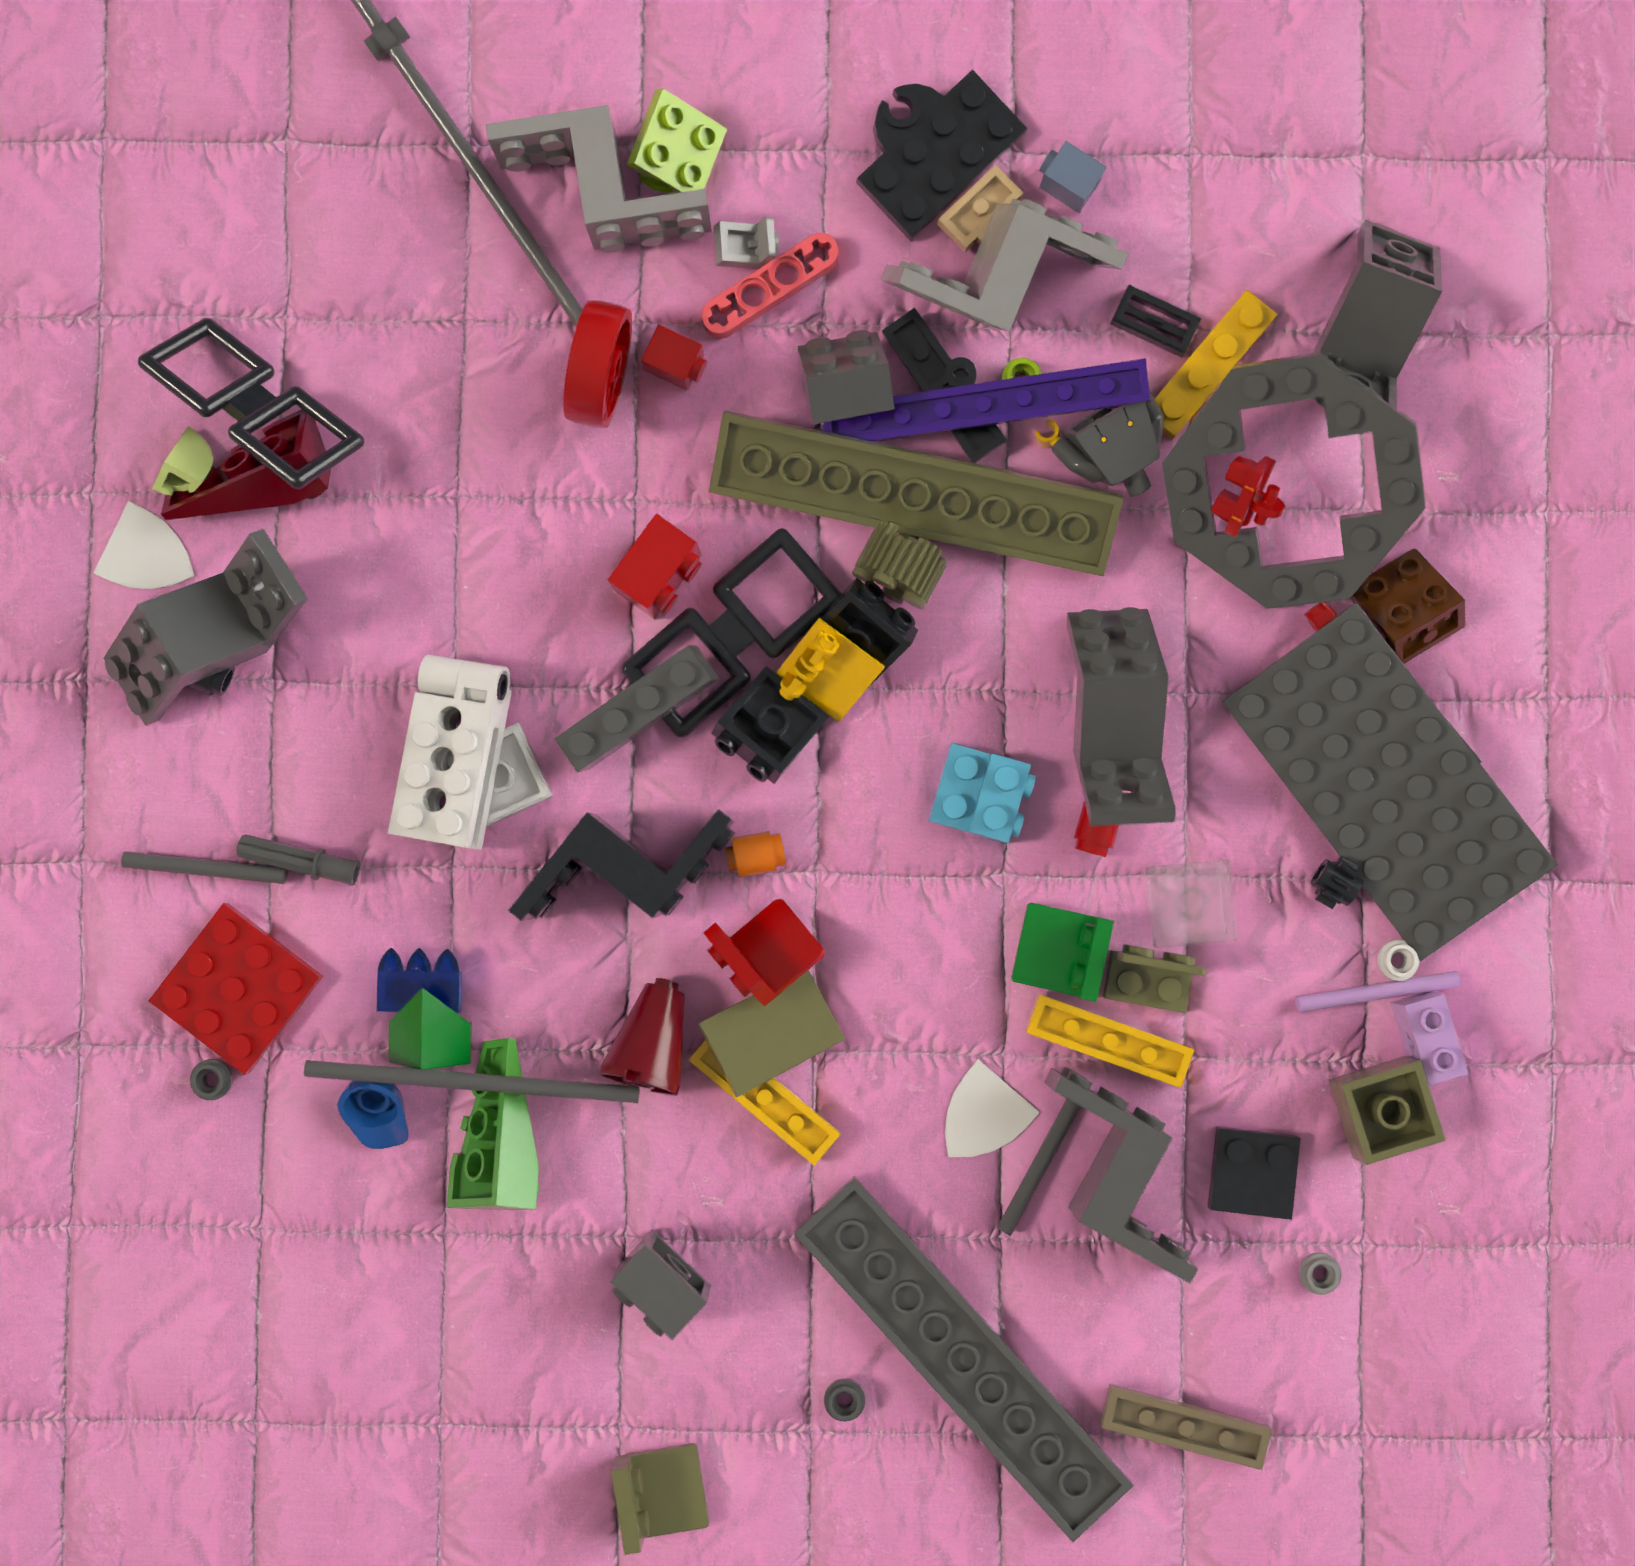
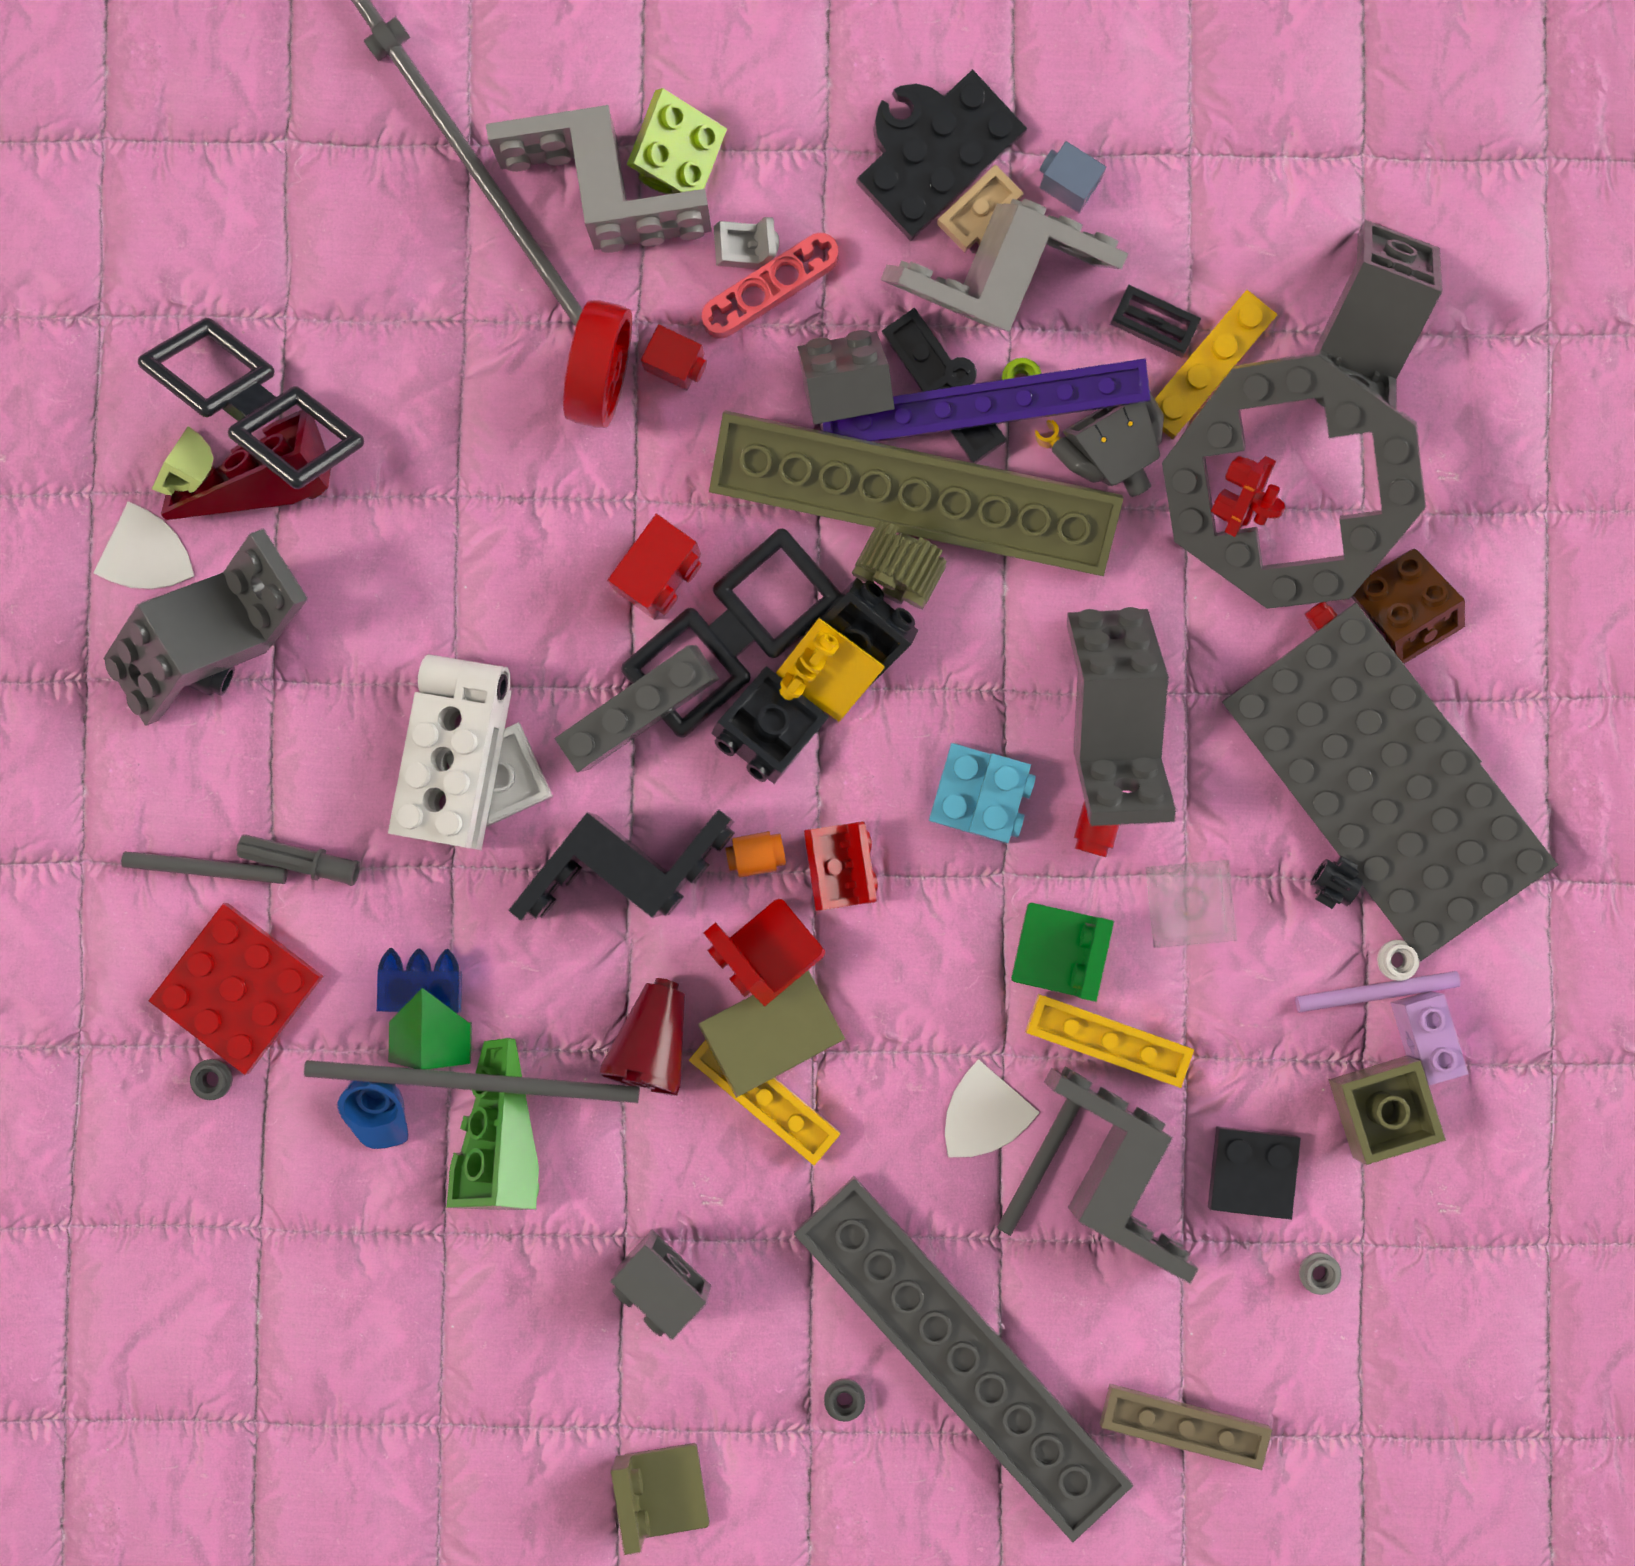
olive bracket [1103,944,1206,1013] -> none
none -> red bracket [804,821,878,911]

